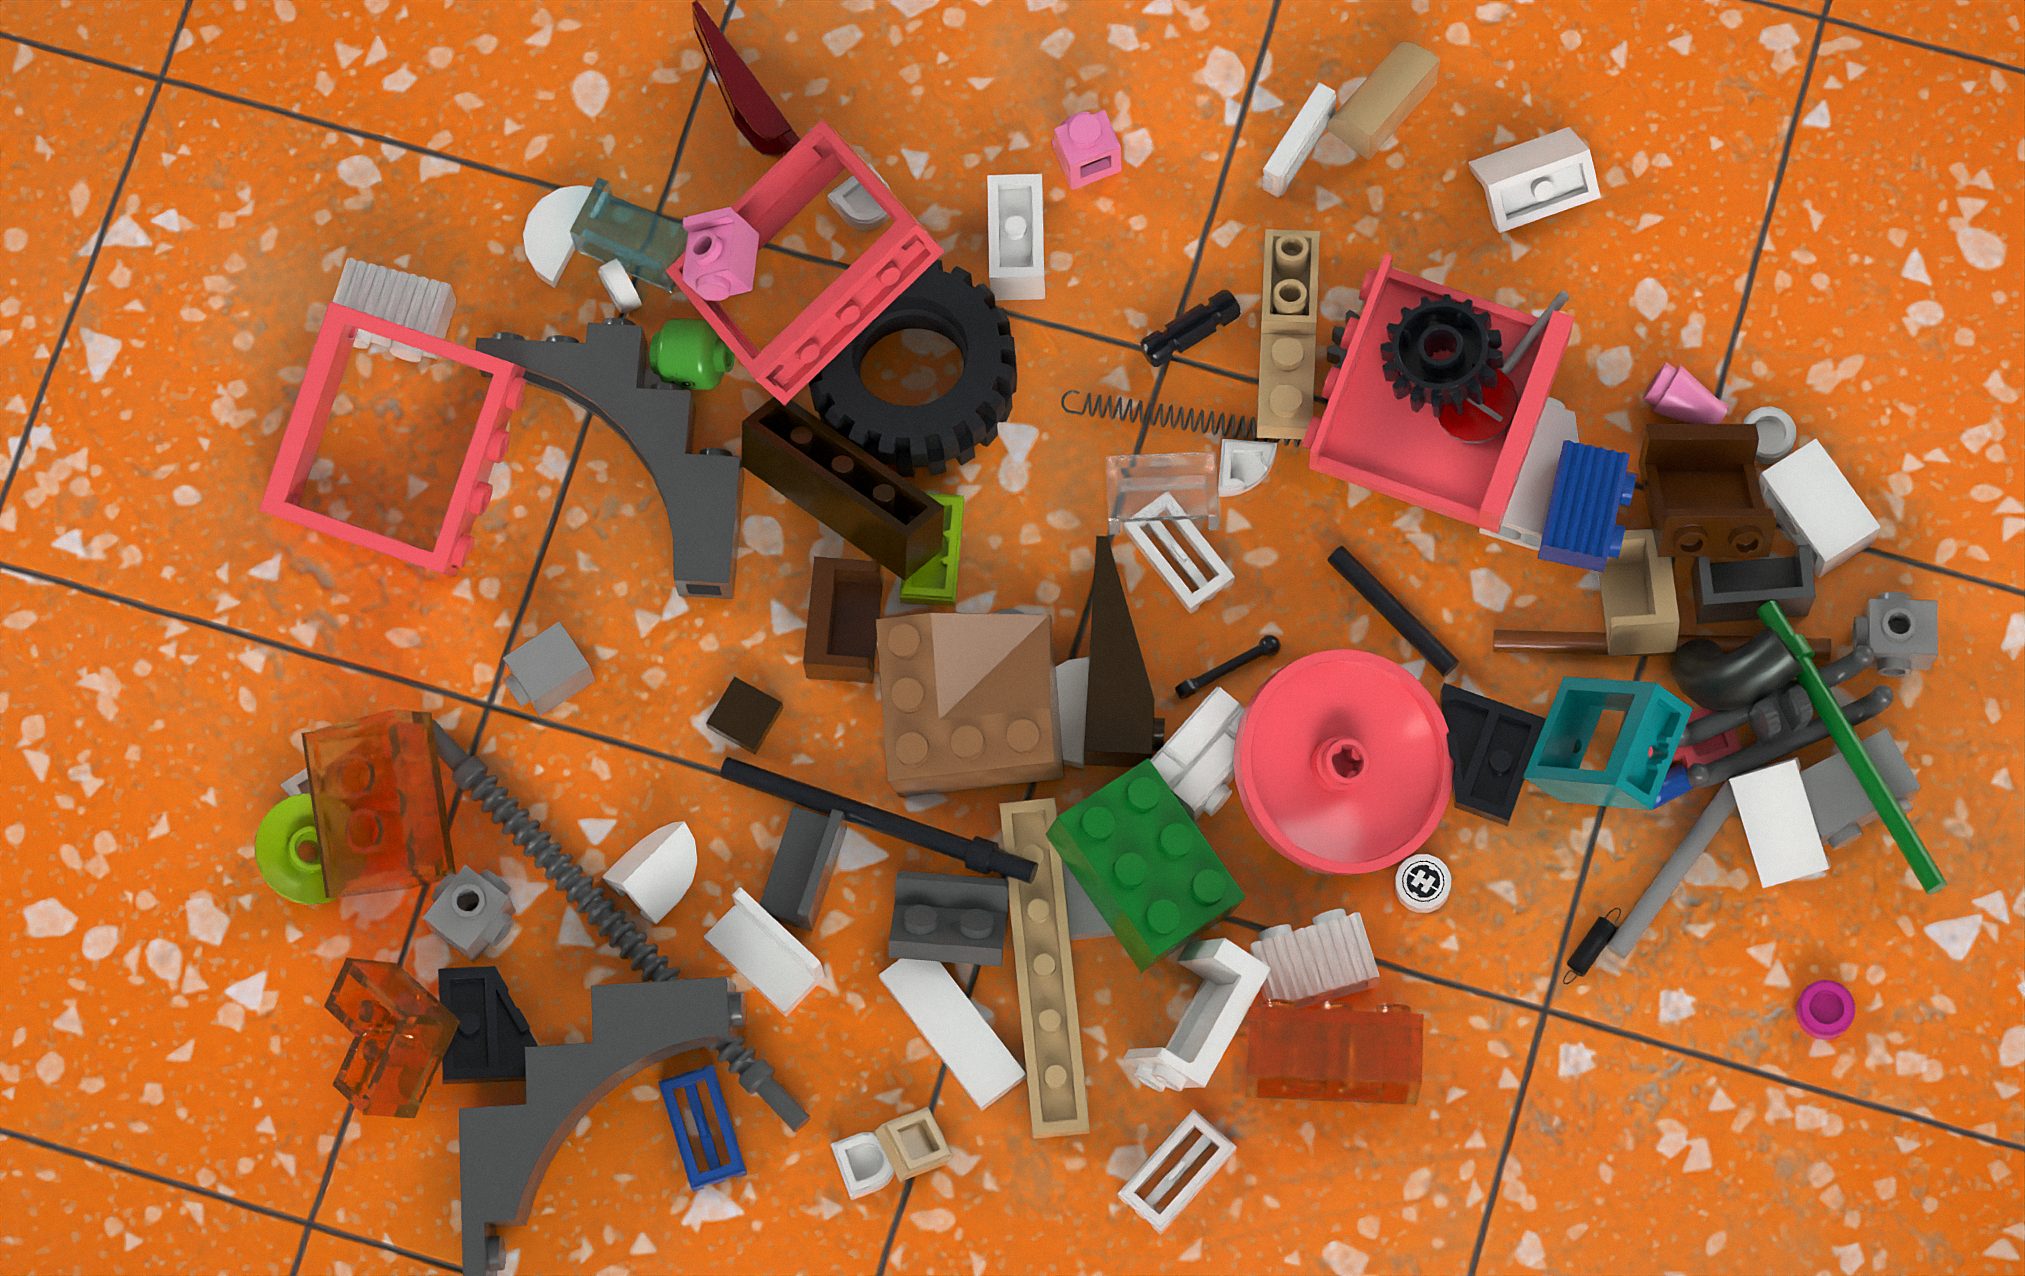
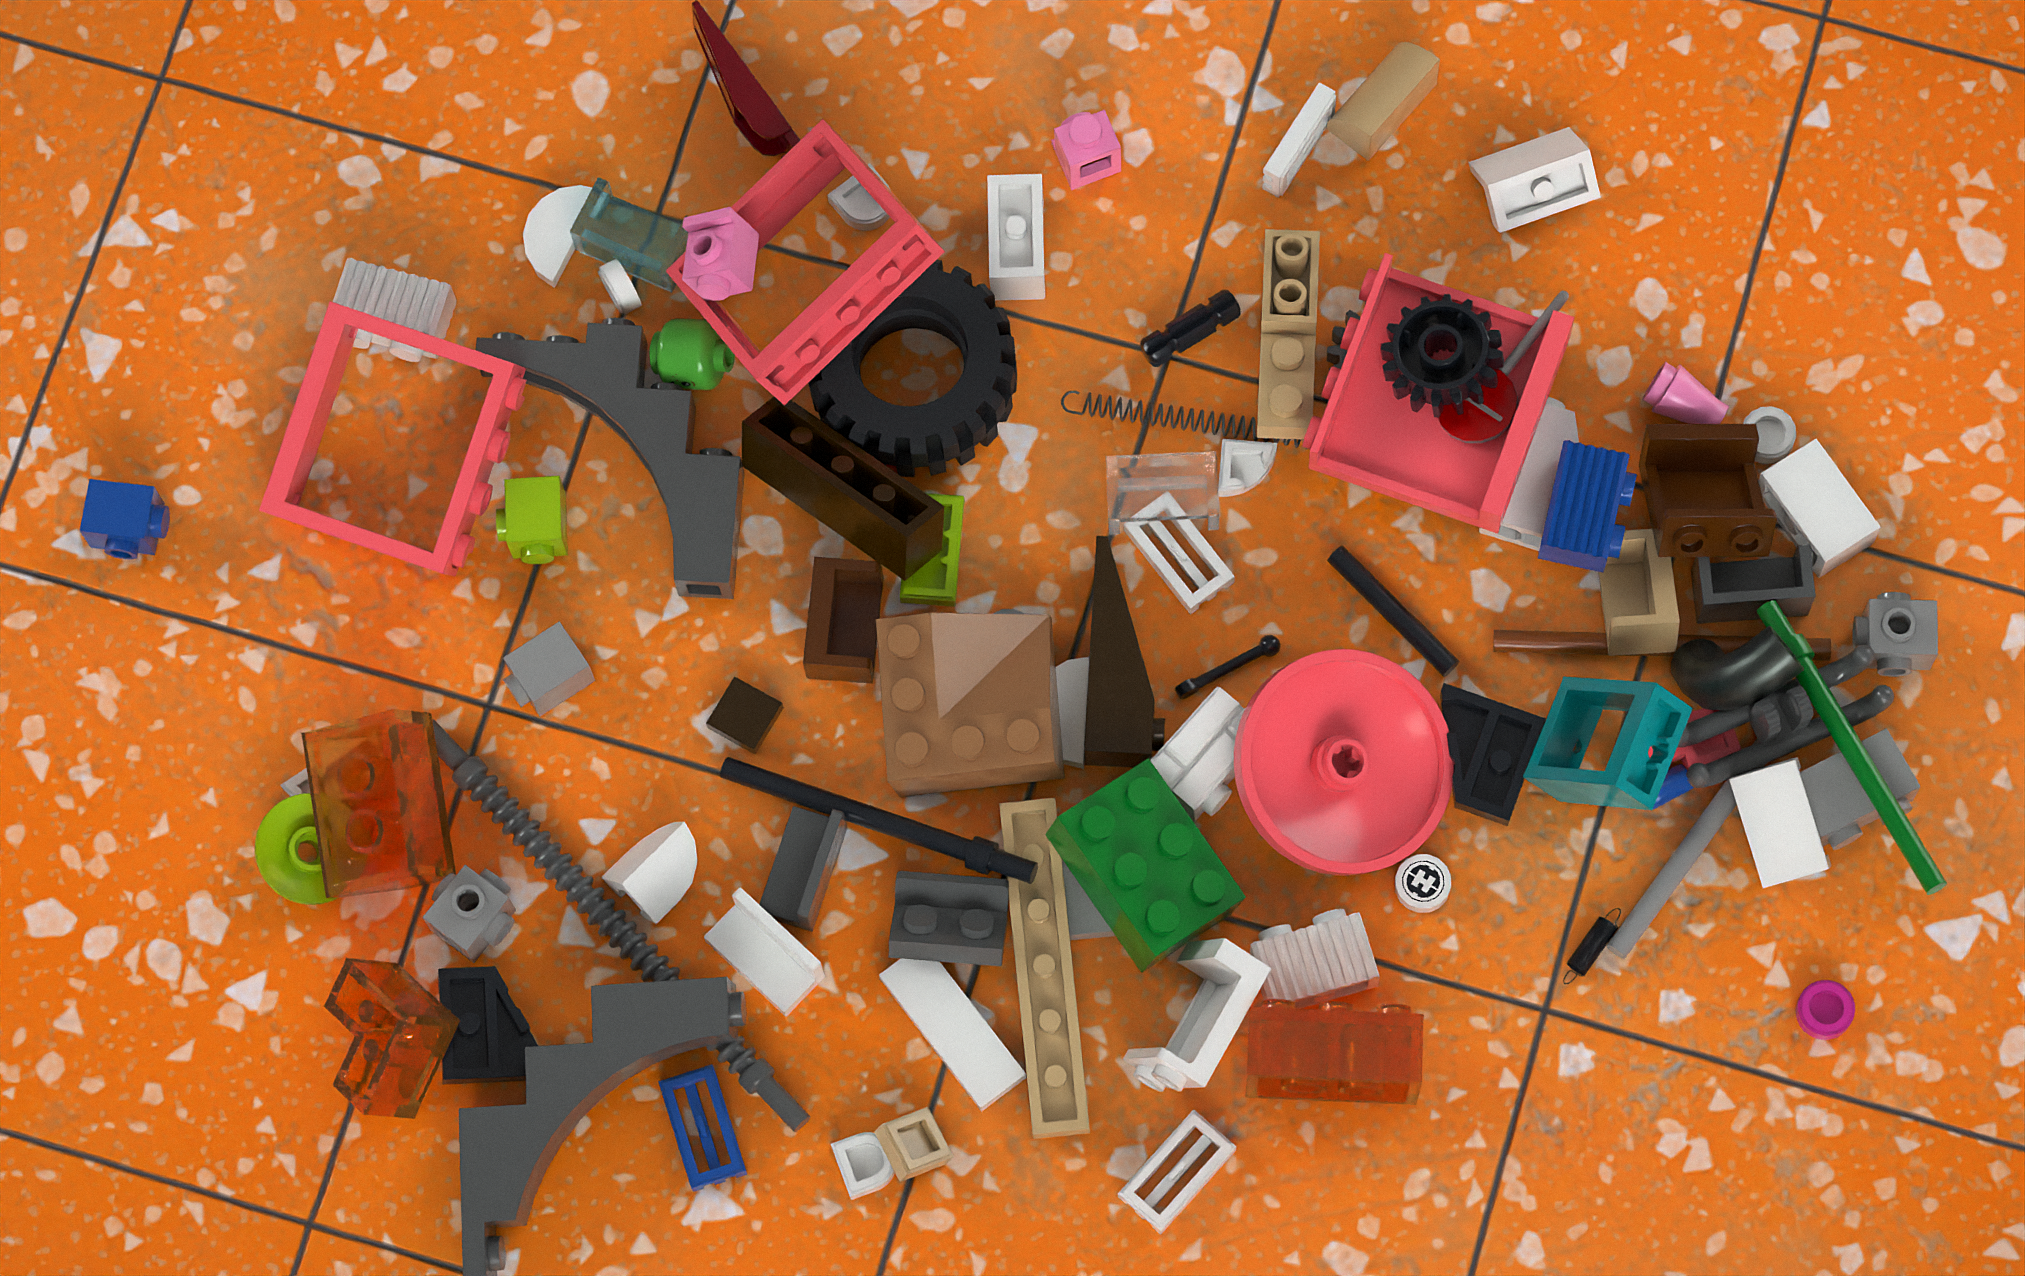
none -> blue brick [80,479,170,560]
none -> lime brick [496,476,568,564]

